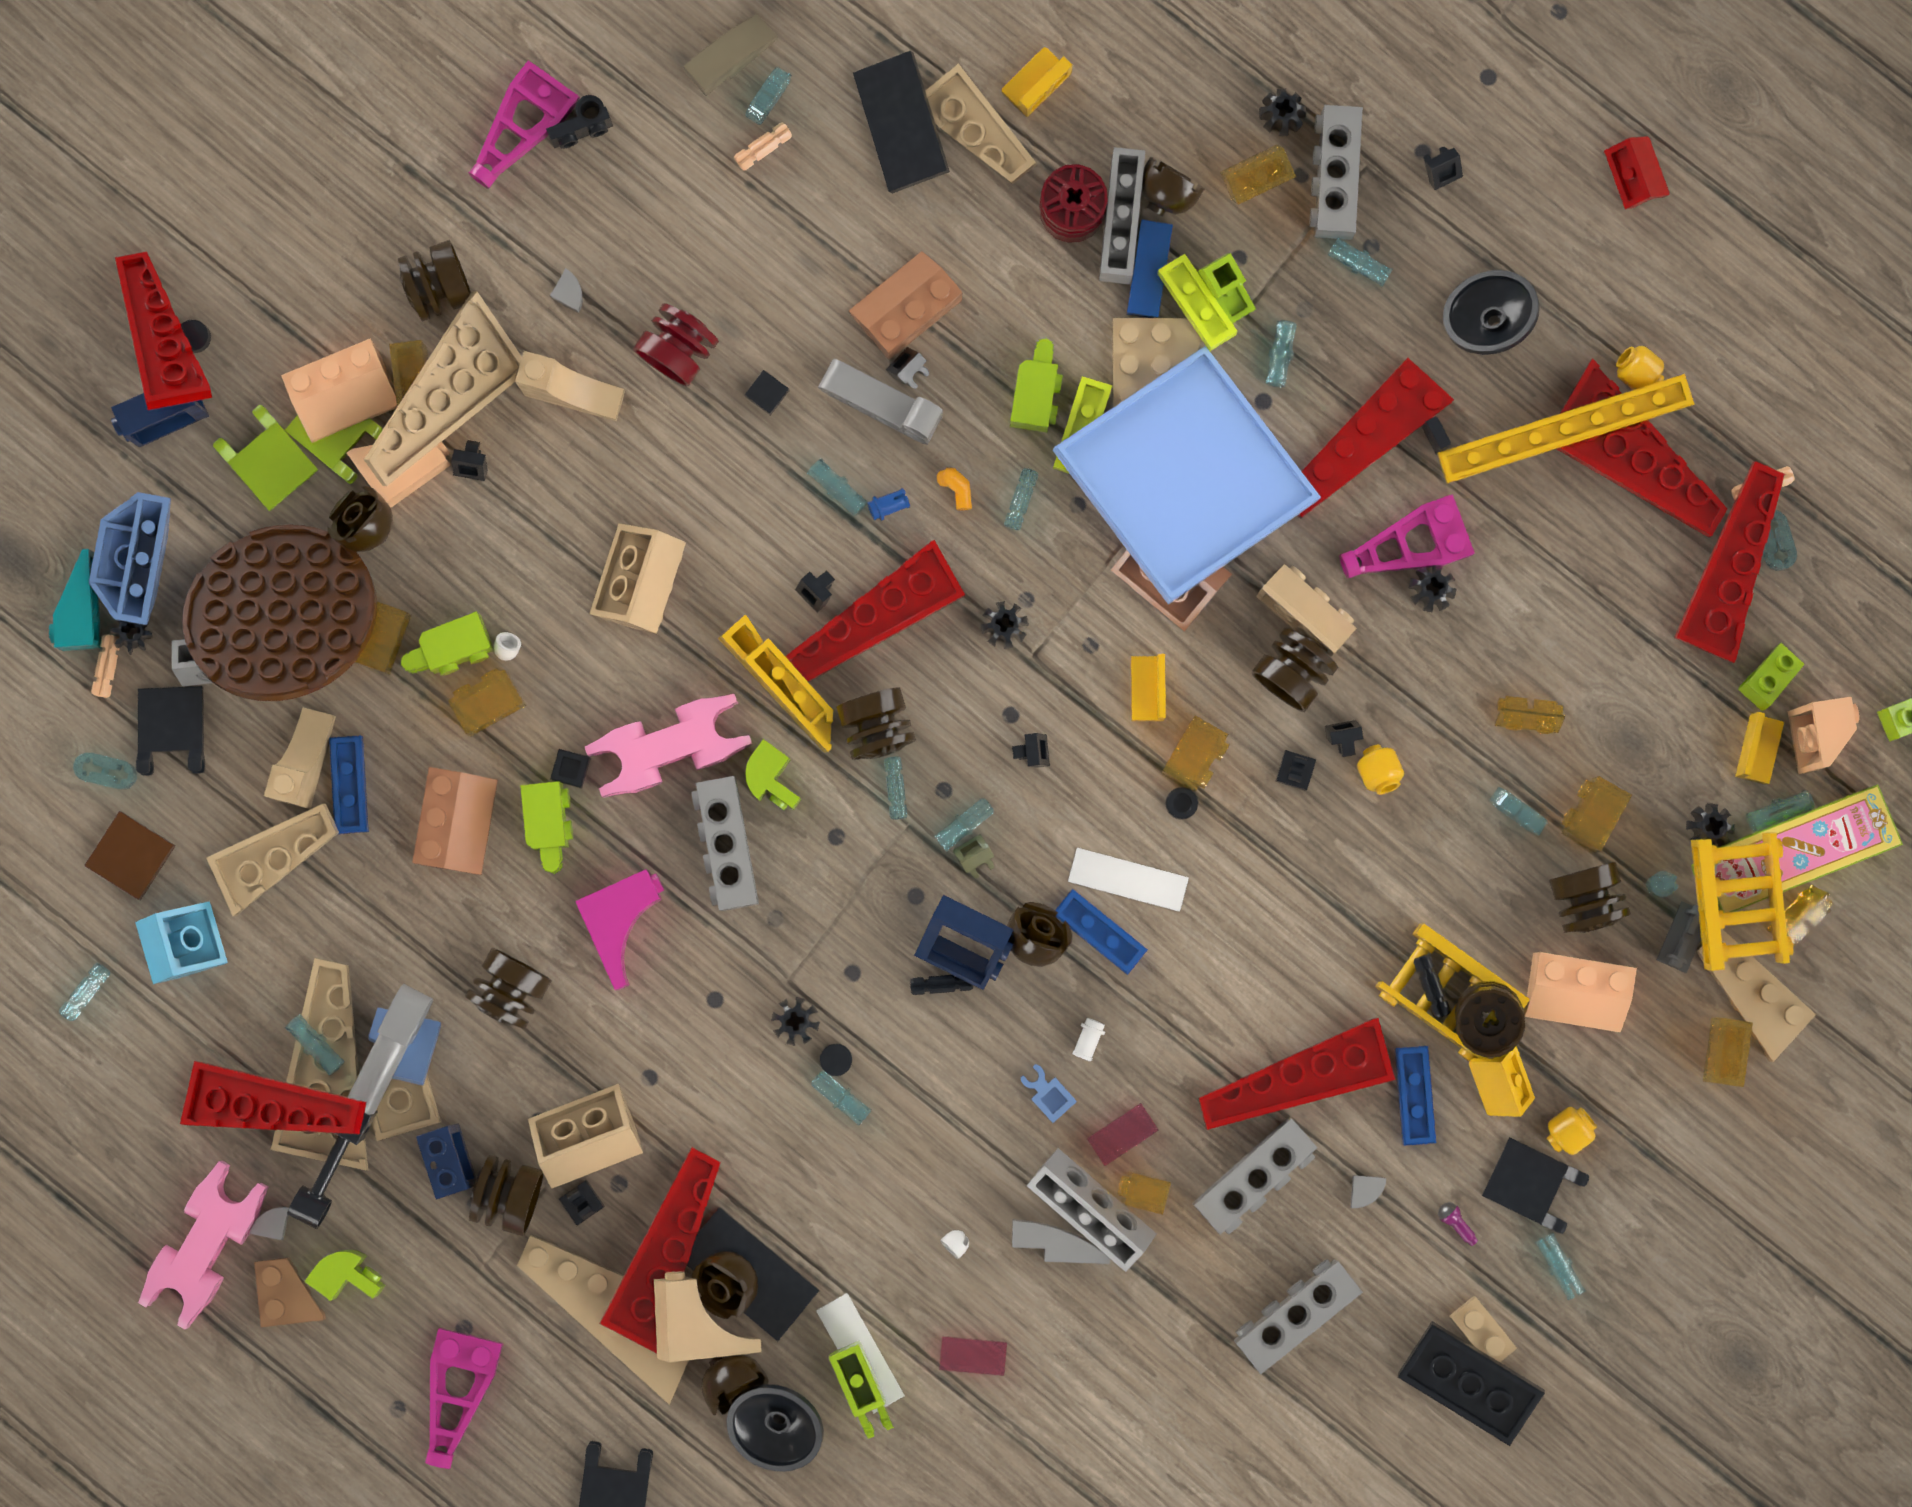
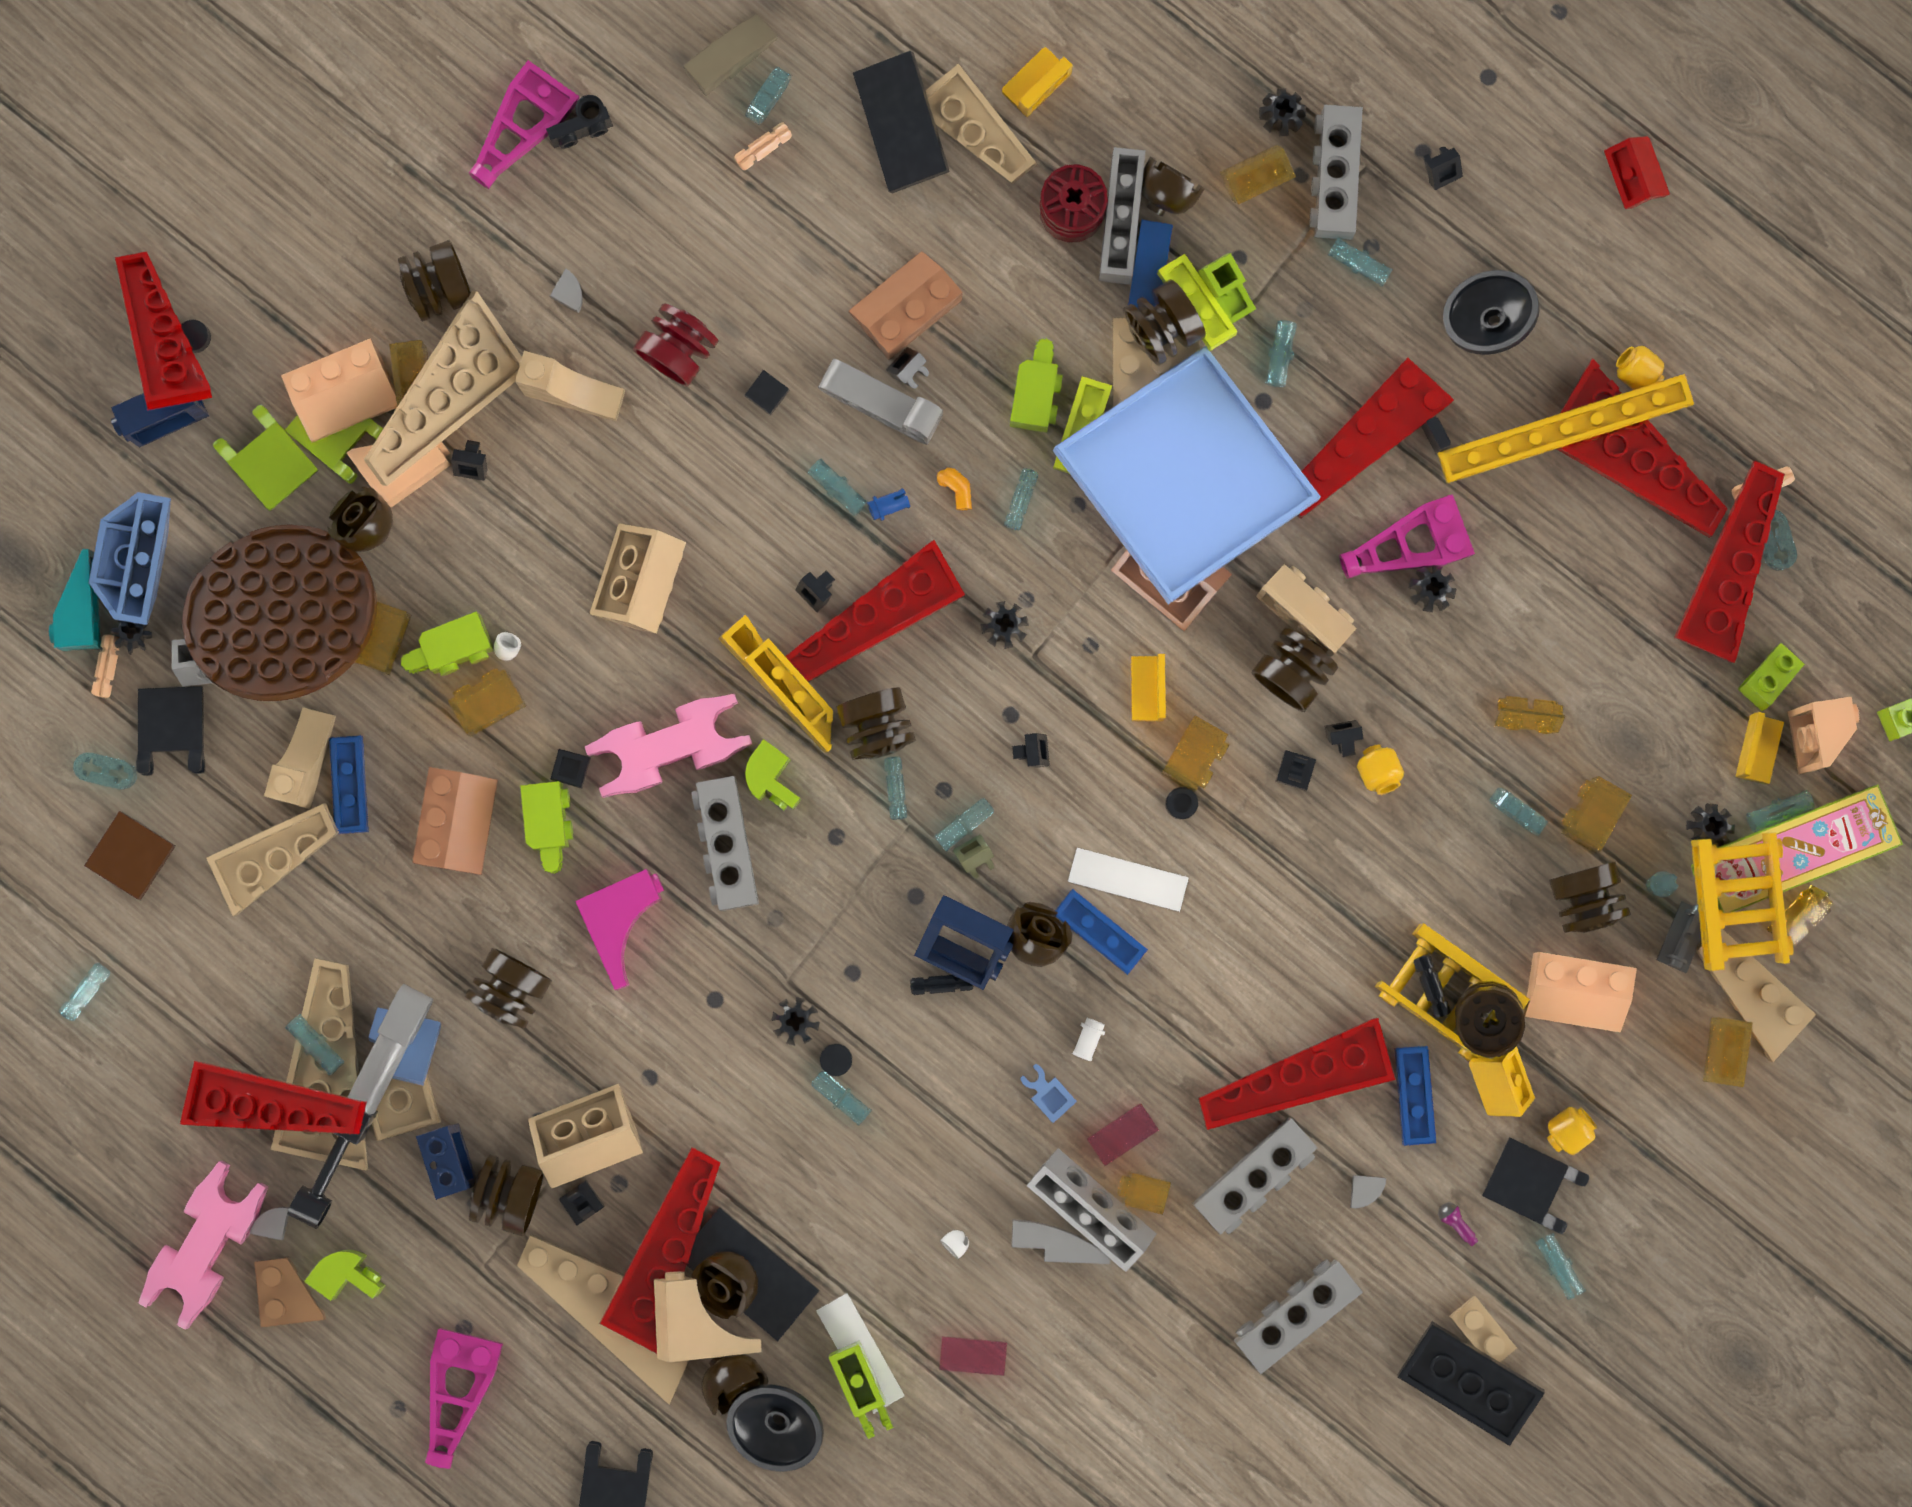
medium azure slope [135,901,228,984] -> none
none -> dark brown wheel [1123,279,1206,366]

